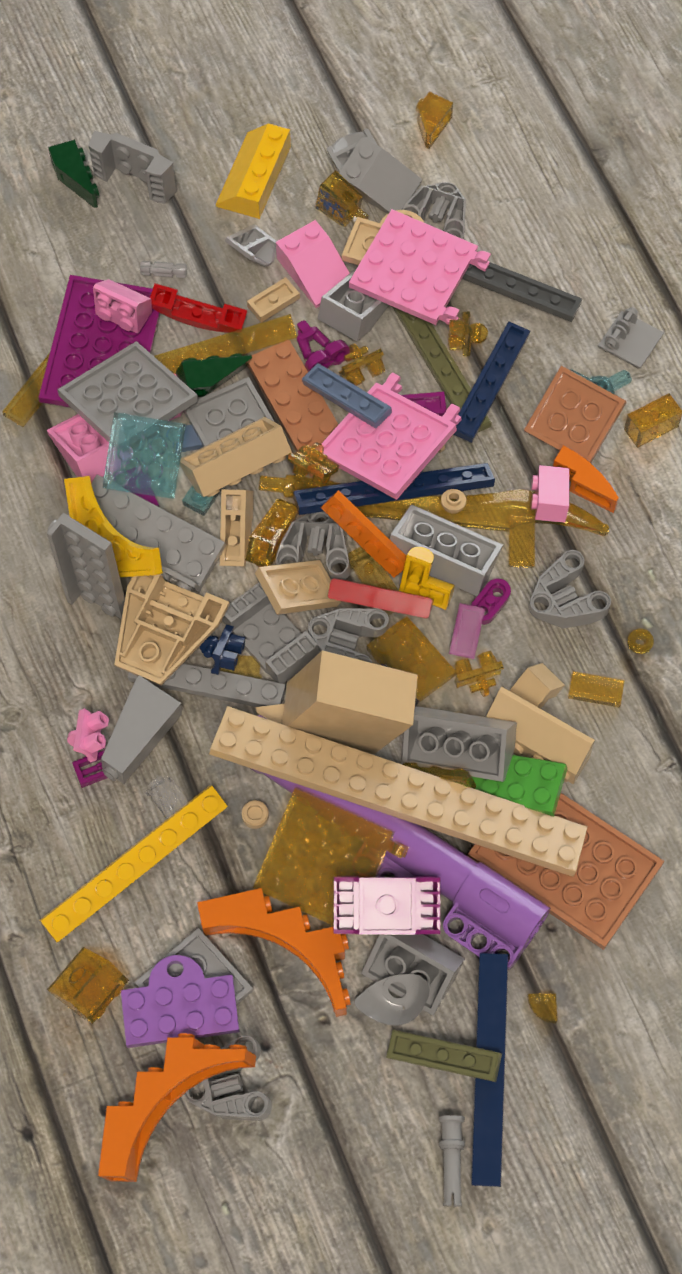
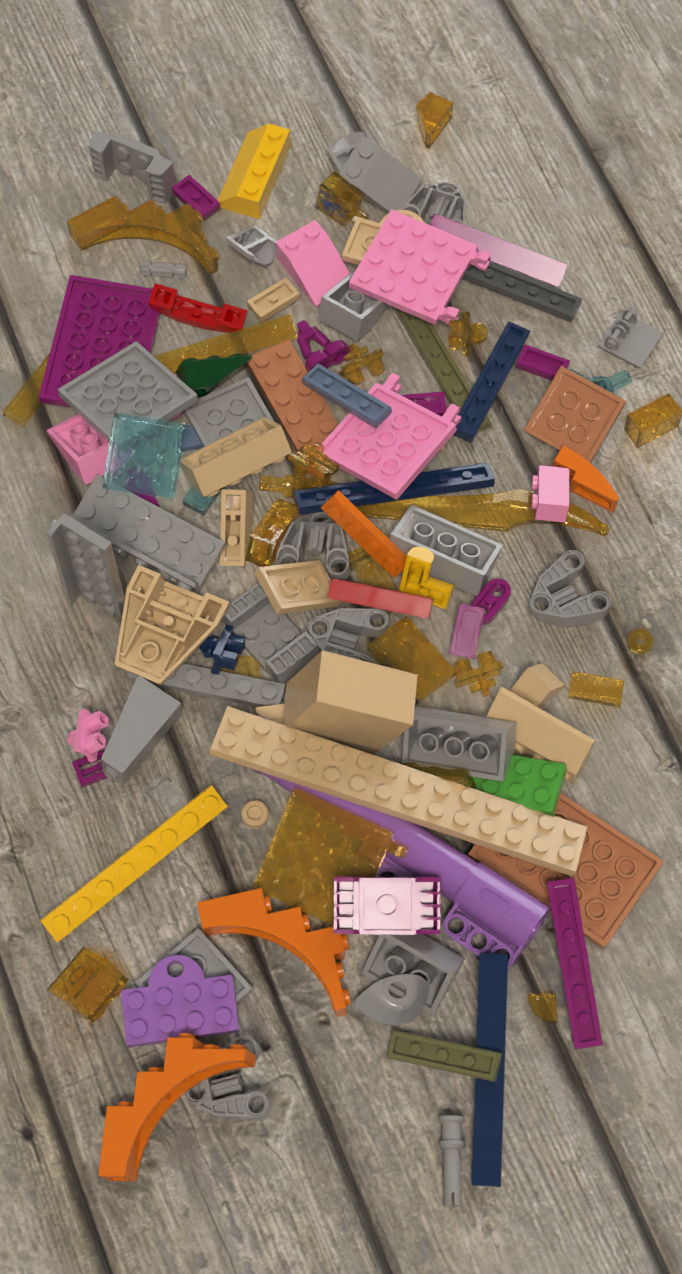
dark green slope [48,139,100,208] -> none
yellow plate [64,476,163,577] -> none
bright pink slope [93,279,152,334] -> none
tan plate [441,489,466,514] -> none
clear yellow tile [508,516,535,568] -> none
none -> clear yellow arch [67,196,219,275]
none -> magenta plate [172,174,220,221]
none -> tile [430,214,568,288]
none -> magenta tile [516,344,570,381]
none -> magenta plate [547,878,603,1050]

